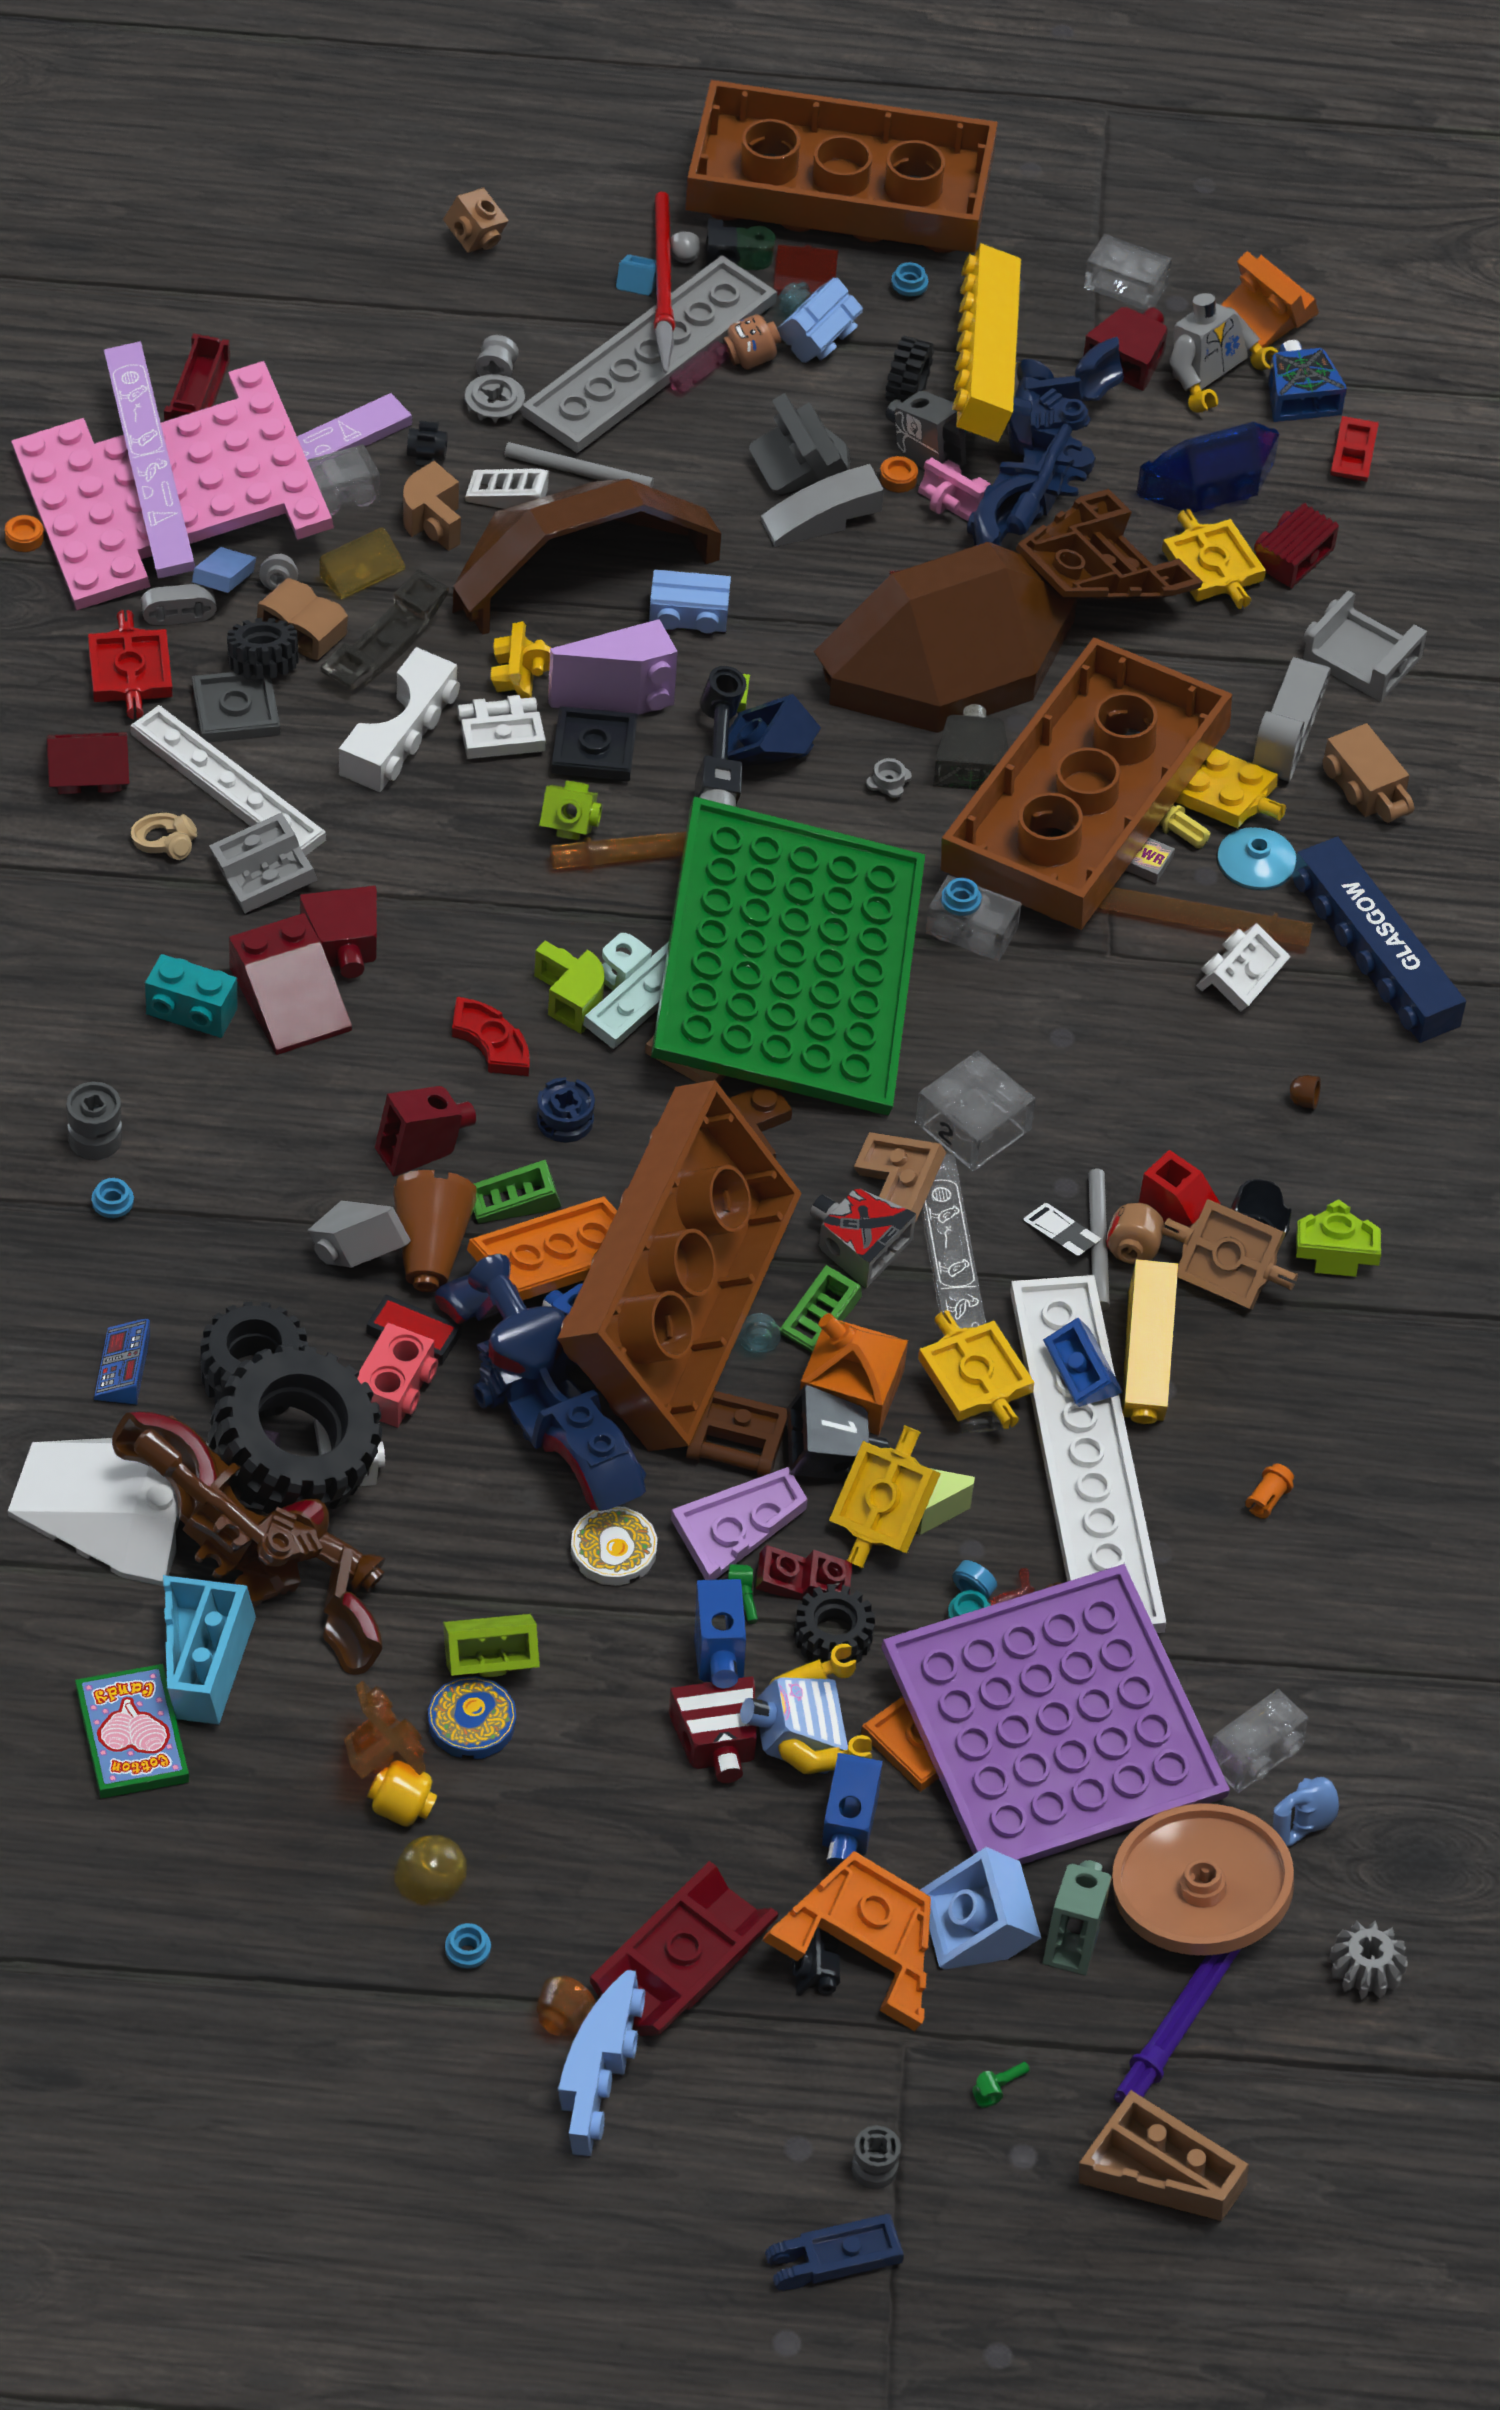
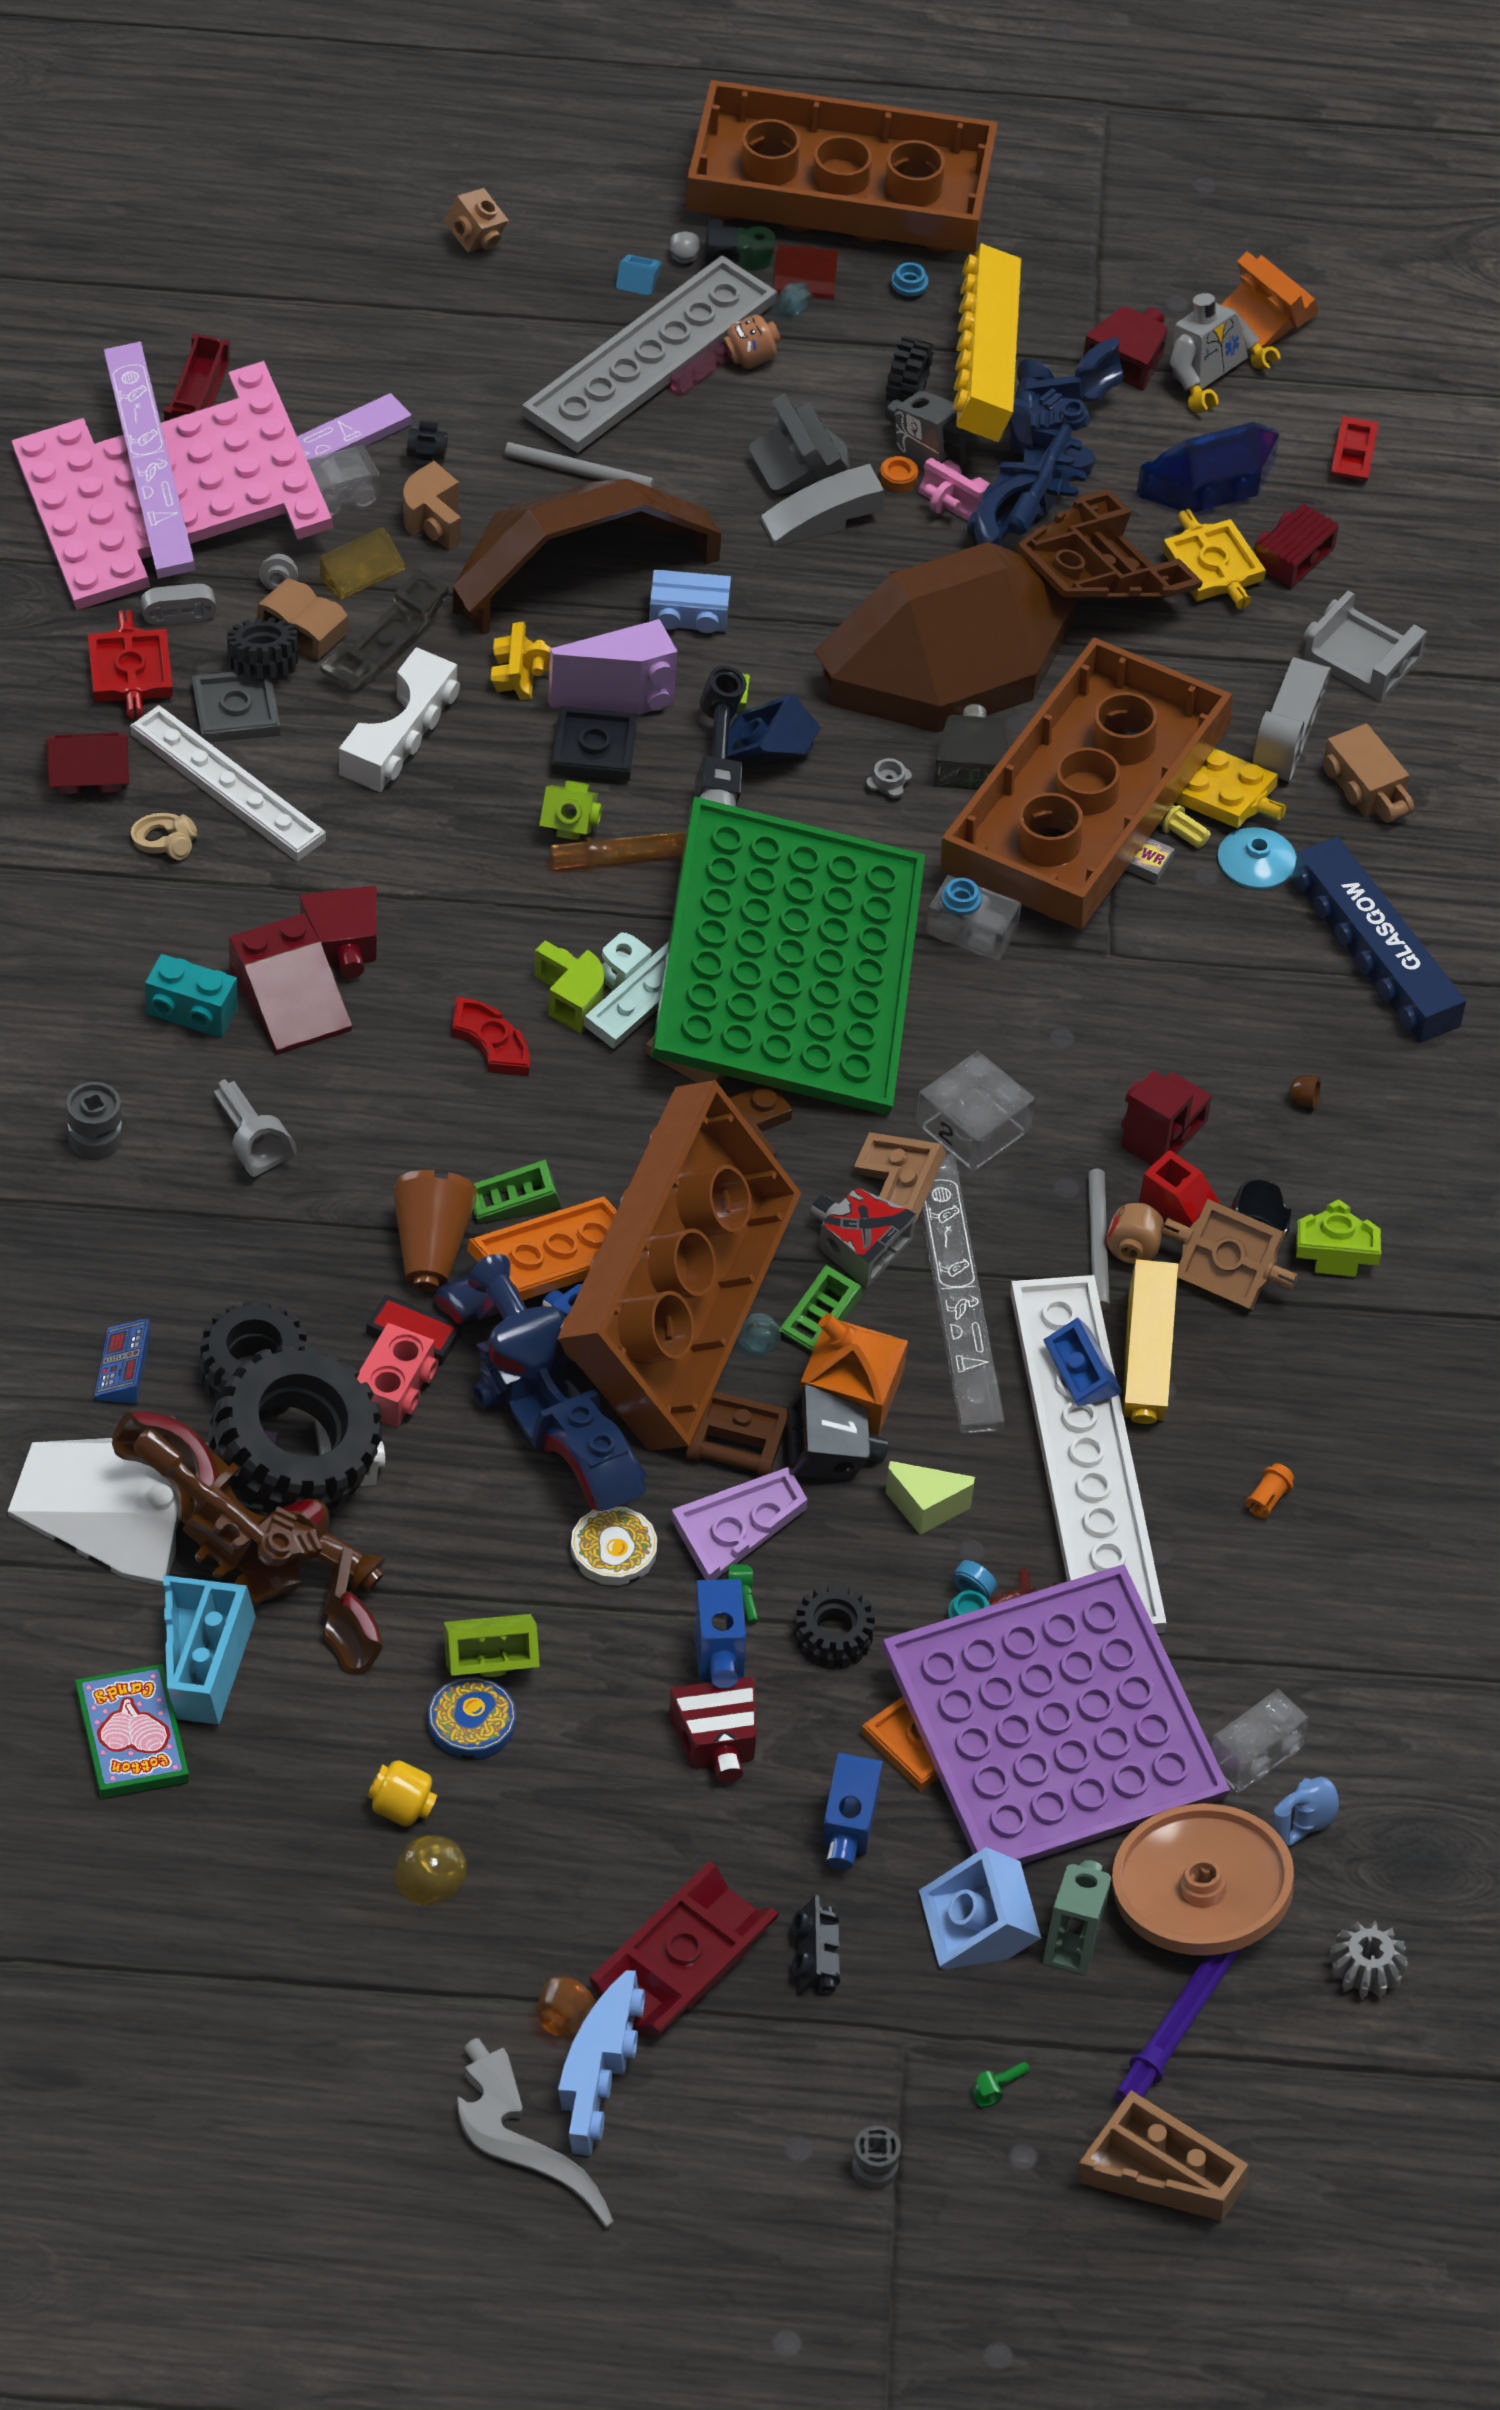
orange tile [5,515,44,552] -> none
dark azure plate [92,1178,134,1218] -> none
medium blue tile [192,547,256,593] -> none
light grey slope [209,812,317,913] -> none
light grey slope [307,1200,411,1267] -> none
clear orange bracket [344,1681,426,1779] -> none
dark red torso [375,1086,476,1177] -> none
dark azure plate [445,1923,491,1968] -> none
white plate [457,695,546,759] -> none
light grey gear [465,374,525,423] -> none
white slope [465,469,549,509] -> none
light grey wheel [476,335,518,377] -> none
dark blue wheel [536,1077,595,1143] -> none
red piece [654,192,676,373] -> none
torso [740,1644,872,1774] -> none
dark red slope [756,1545,852,1600] -> none
orange wing [763,1851,931,2031] -> none
dark blue hinge [765,2214,904,2291] -> none
light blue brick [777,277,863,363] -> none
yellow plate [829,1425,941,1568] -> none
yellow plate [918,1310,1035,1429] -> none
sticker [1023,1203,1101,1256] -> none
clear brick [1084,234,1172,310] -> none
clear orange axle [1099,887,1313,947] -> none
white bracket [1196,923,1291,1012] -> none
blue torso [1269,340,1347,422] -> none
none -> light grey piece [214,1079,297,1177]
none -> light grey piece [457,2038,613,2229]
none -> dark red brick [1121,1070,1212,1165]

